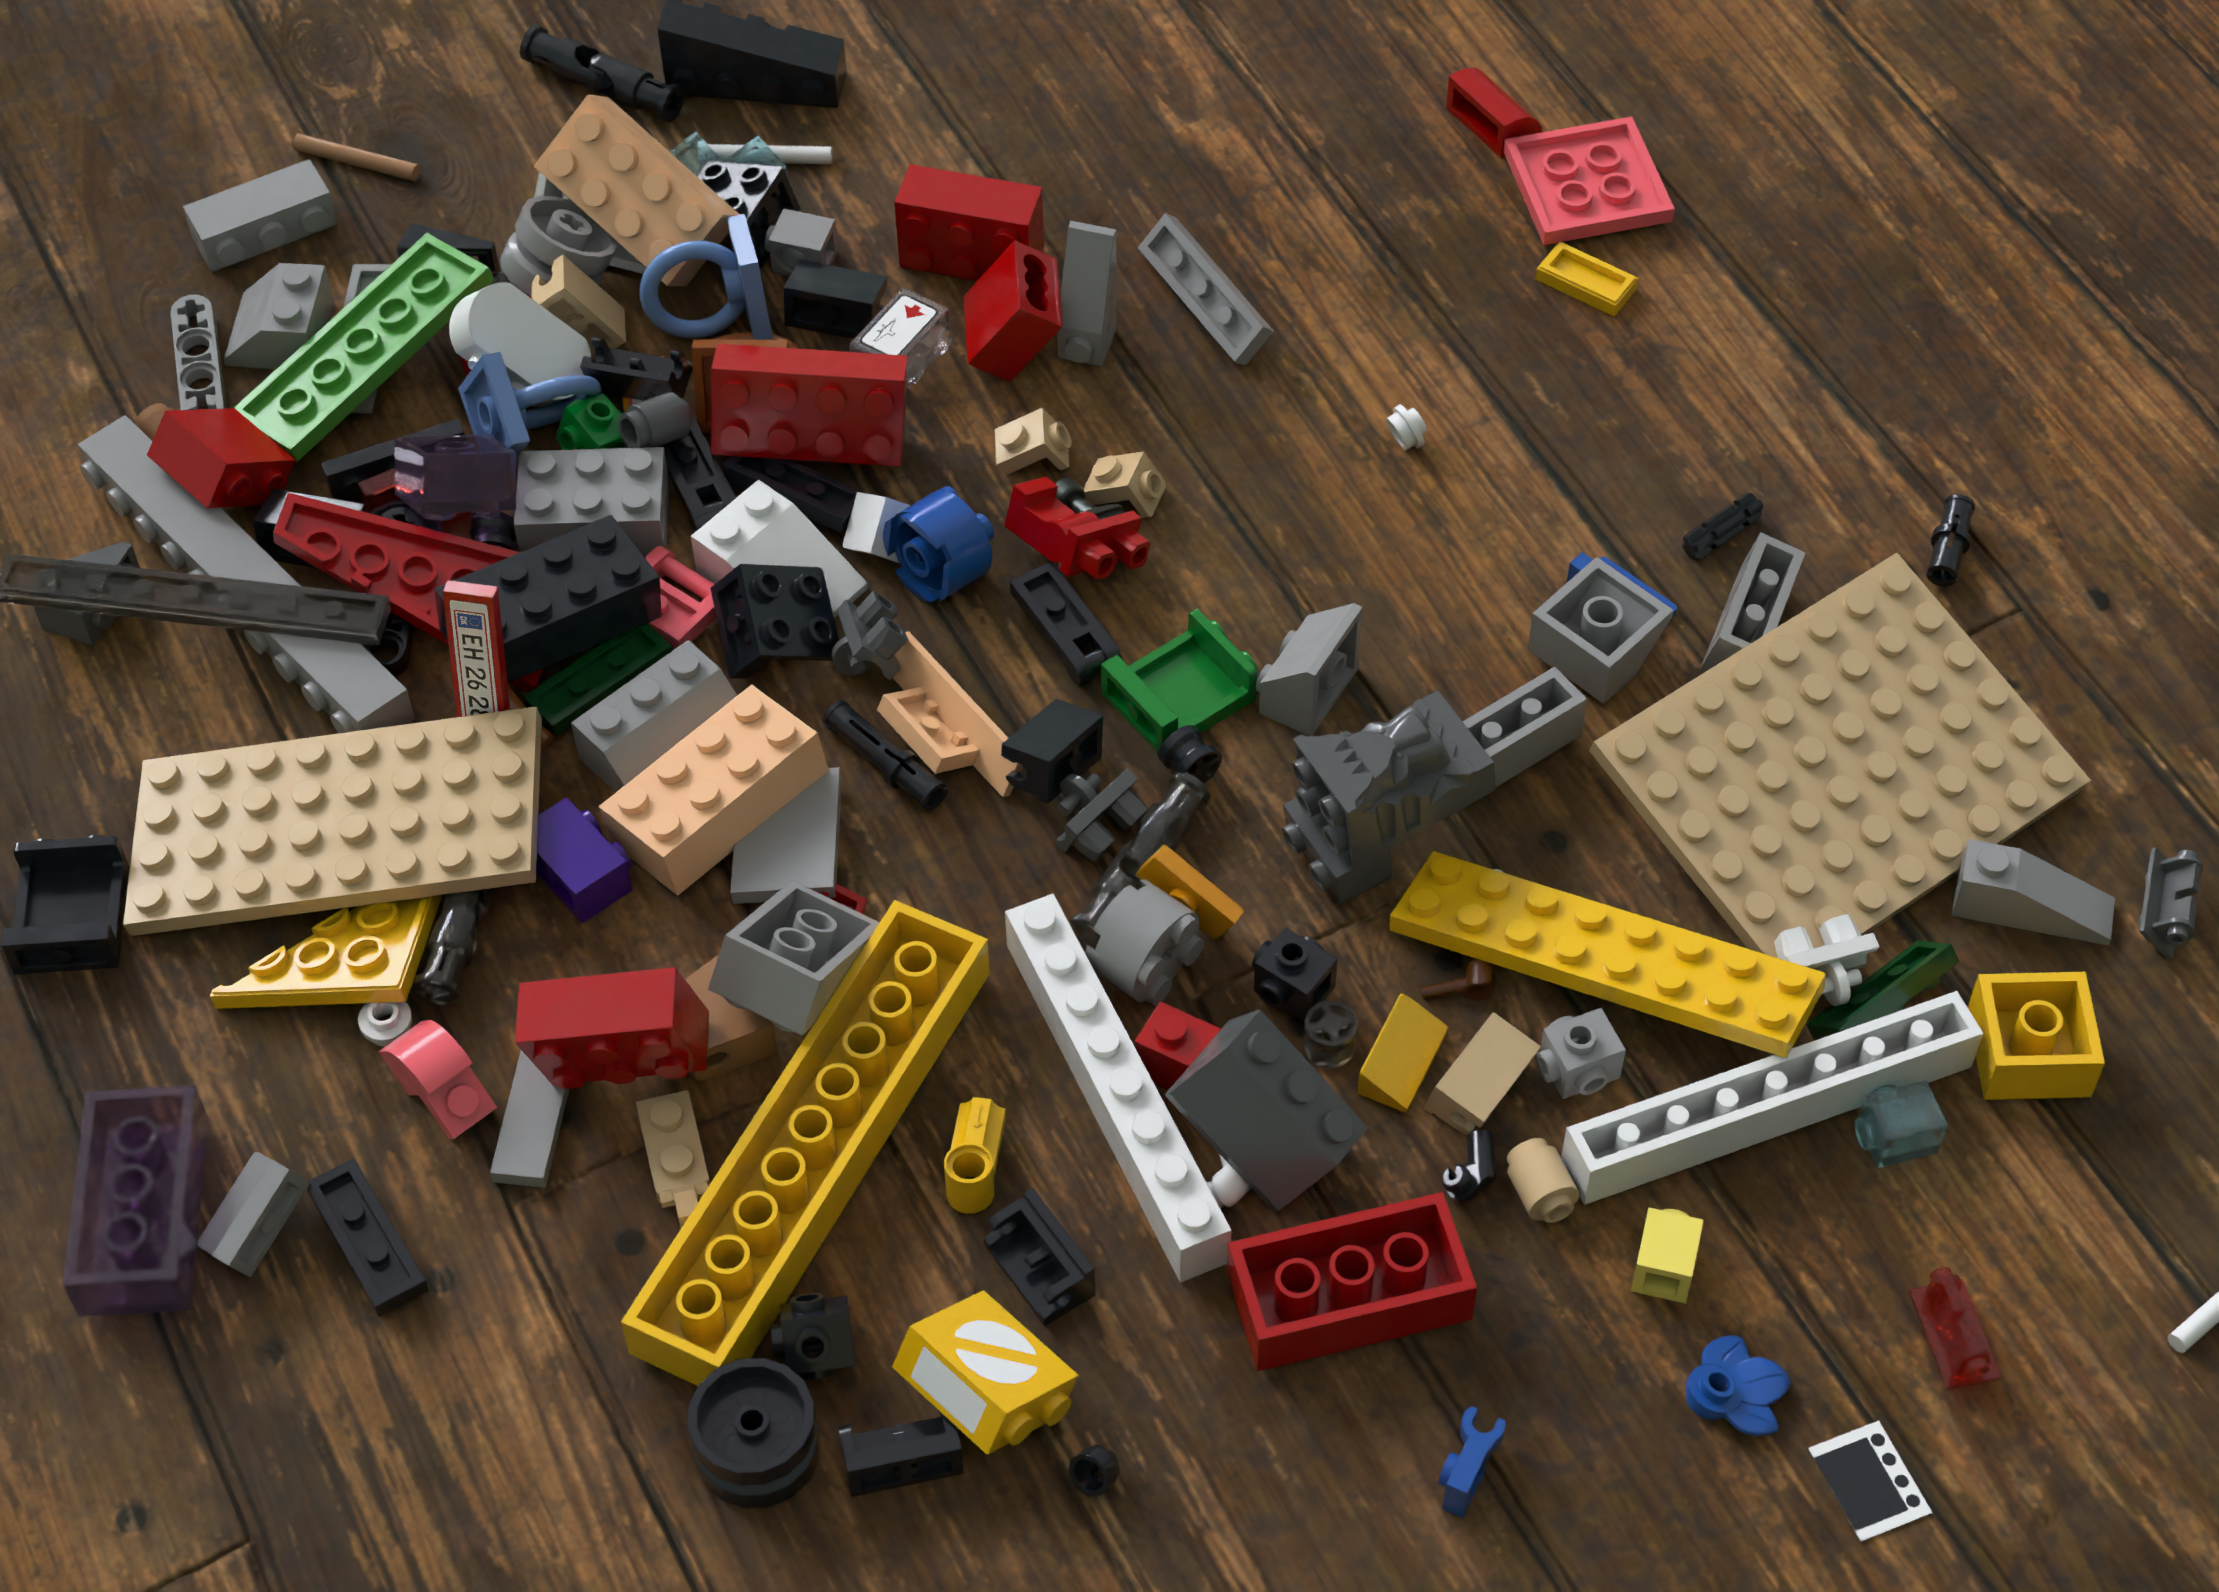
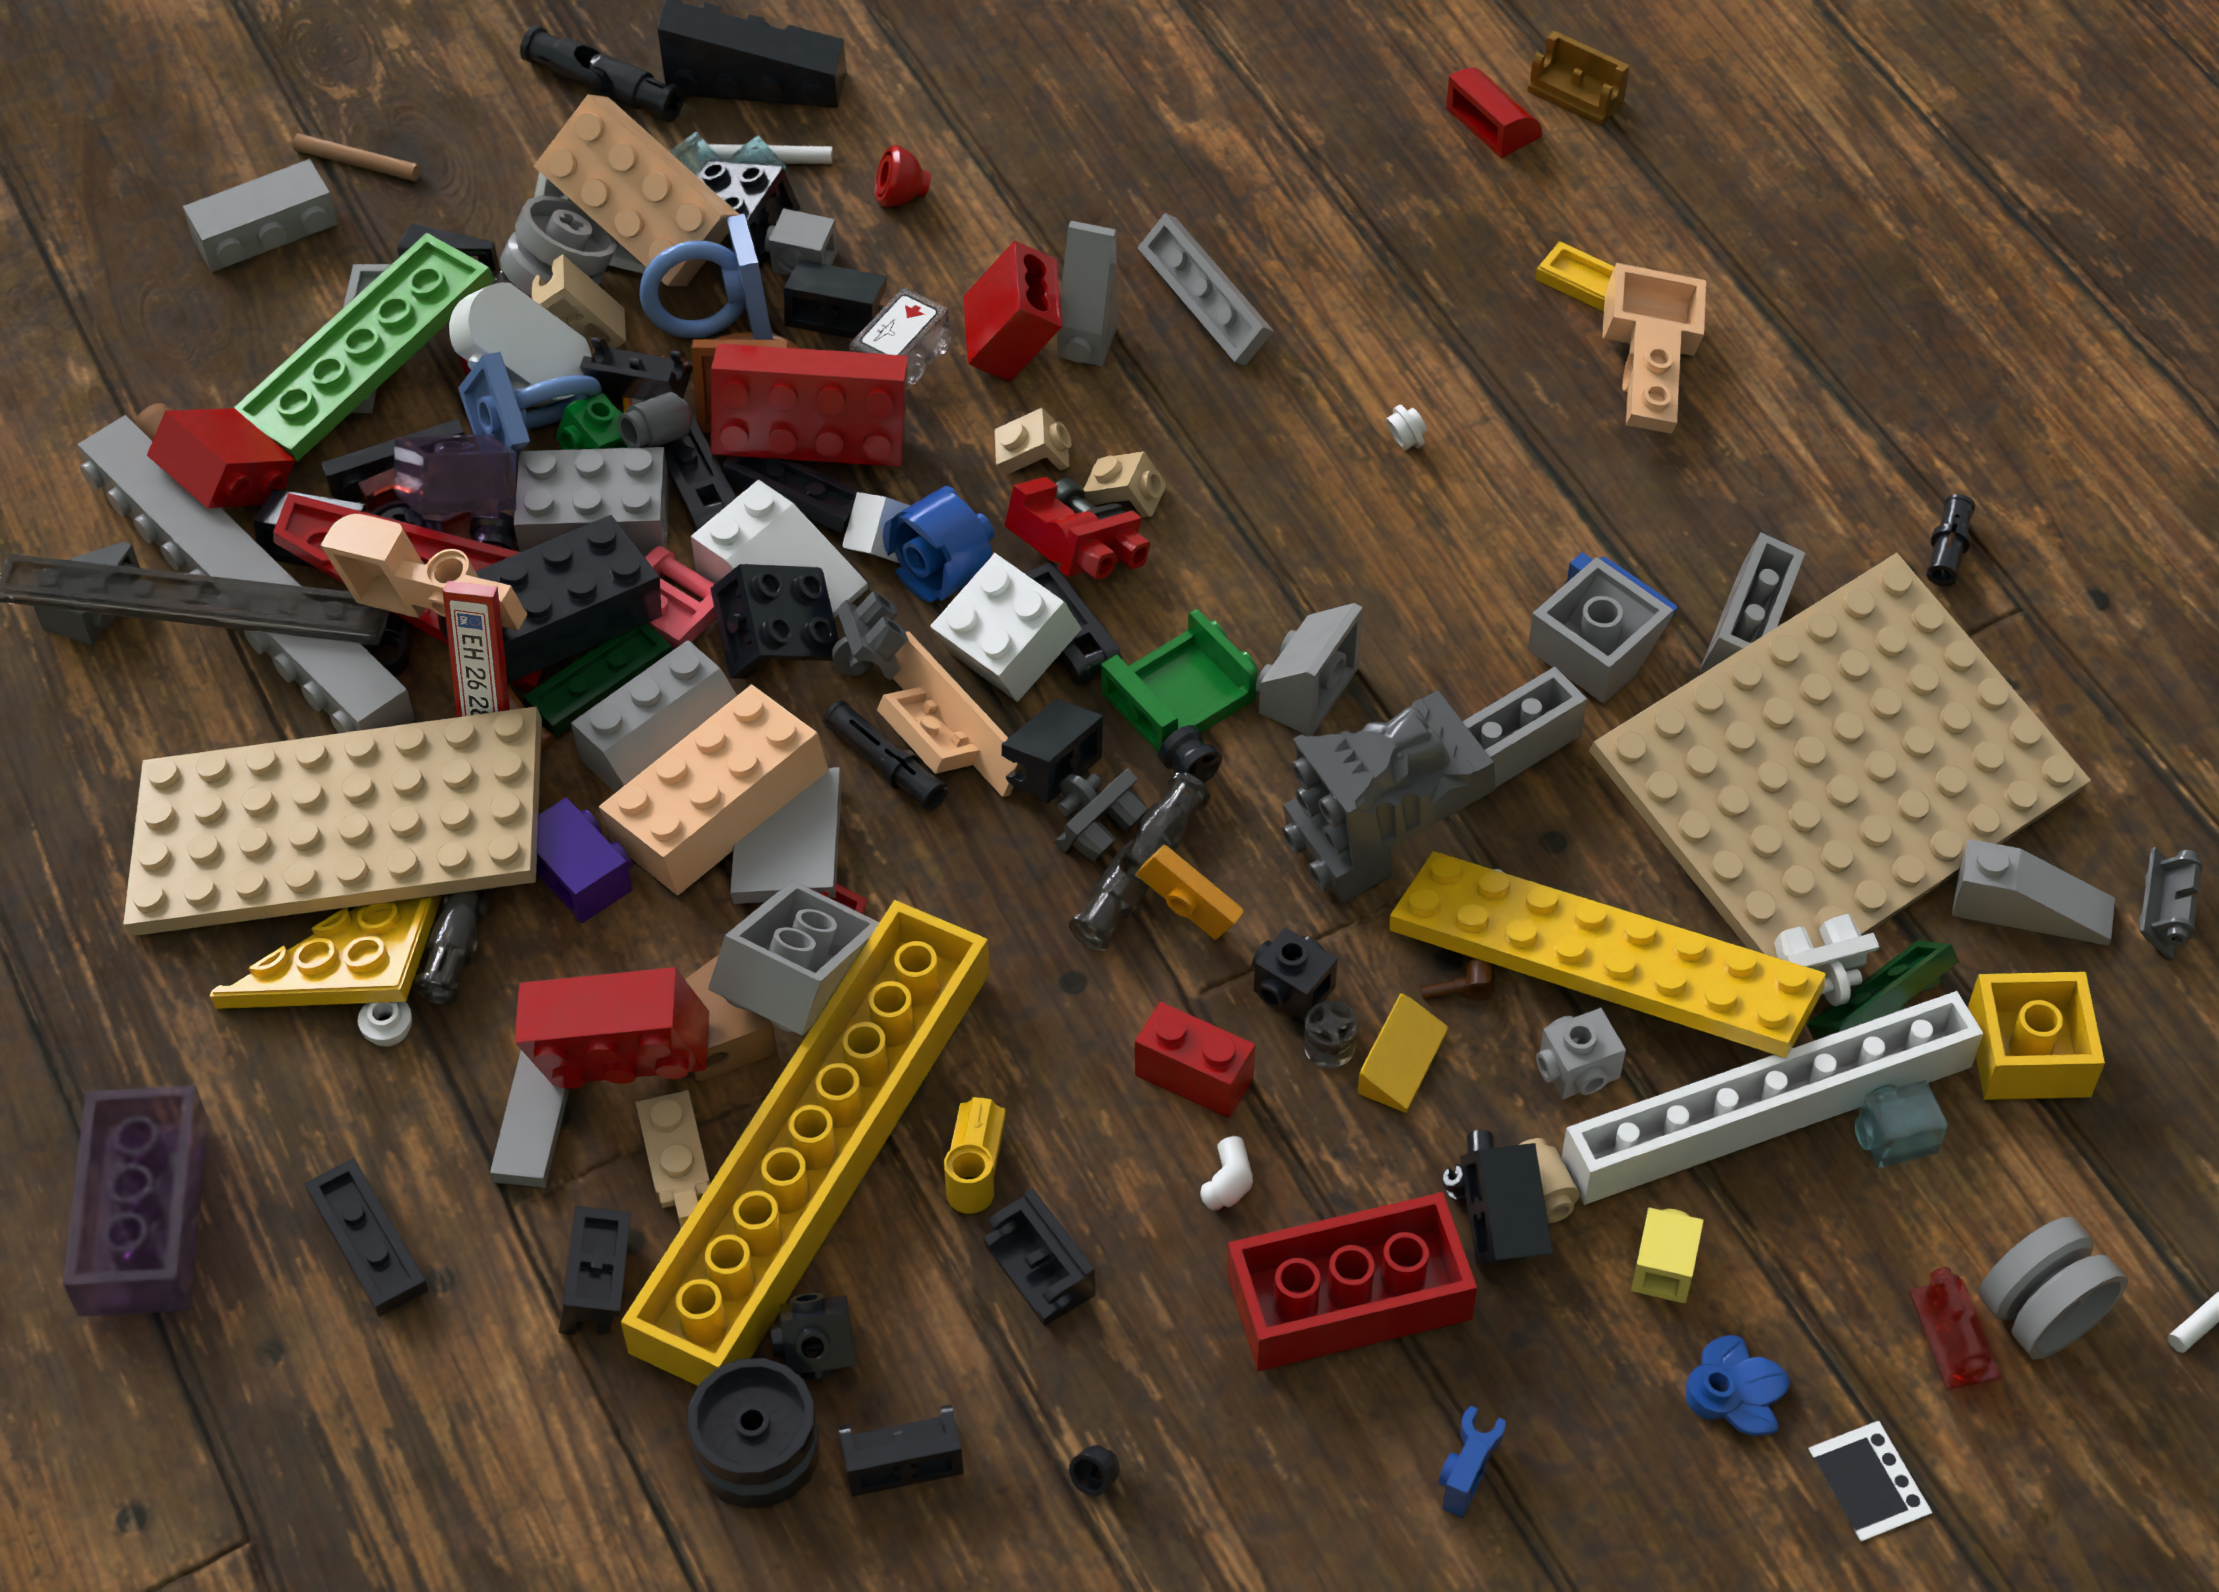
black panel [1,835,129,975] -> none
light grey beam [170,295,227,410] -> none
light grey panel [197,1152,311,1278] -> none
light grey slope [224,263,335,369] -> none
coral brick [379,1020,498,1139] -> none
yellow brick [892,1290,1079,1455] -> none
red brick [894,164,1044,281] -> none
white brick [1005,894,1231,1283] -> none
light grey brick [1085,879,1204,1006] -> none
dark grey slope [1165,1010,1368,1212] -> none
tan hinge [1423,1012,1541,1135] -> none
coral plate [1503,116,1675,245] -> none
black axle [1682,493,1764,560] -> none
none -> light nougat plate [320,514,527,631]
none -> black hinge [558,1206,631,1335]
none -> red brick [875,145,931,207]
none -> white brick [930,553,1082,702]
none -> black hinge [1460,1143,1553,1266]
none -> pearl gold hinge [1527,31,1629,126]
none -> light nougat plate [1602,263,1706,434]
none -> light grey wheel [1978,1217,2128,1359]

